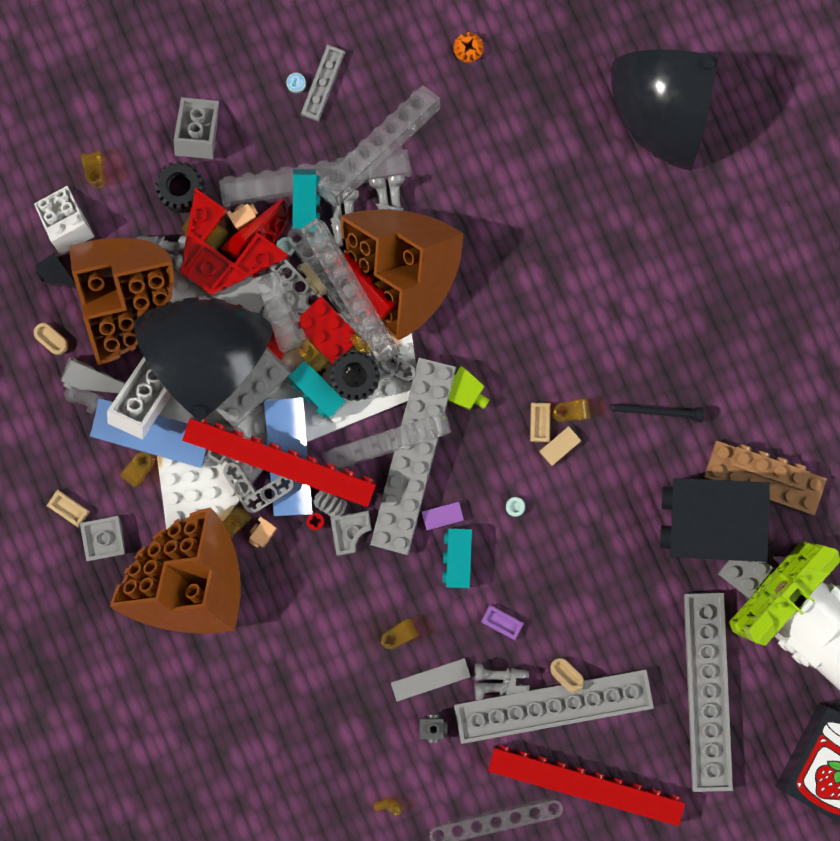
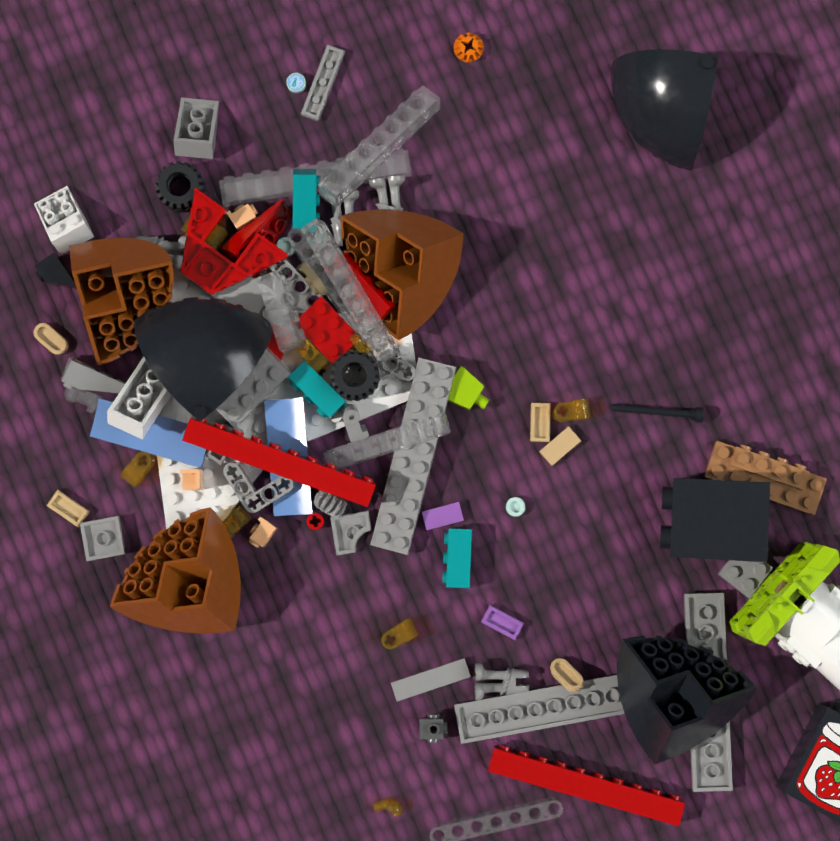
clear yellow piece [81,150,106,189] -> none
none -> light nougat panel [180,469,203,490]
none -> light grey leg [341,404,370,444]
none -> black brick [617,635,757,765]

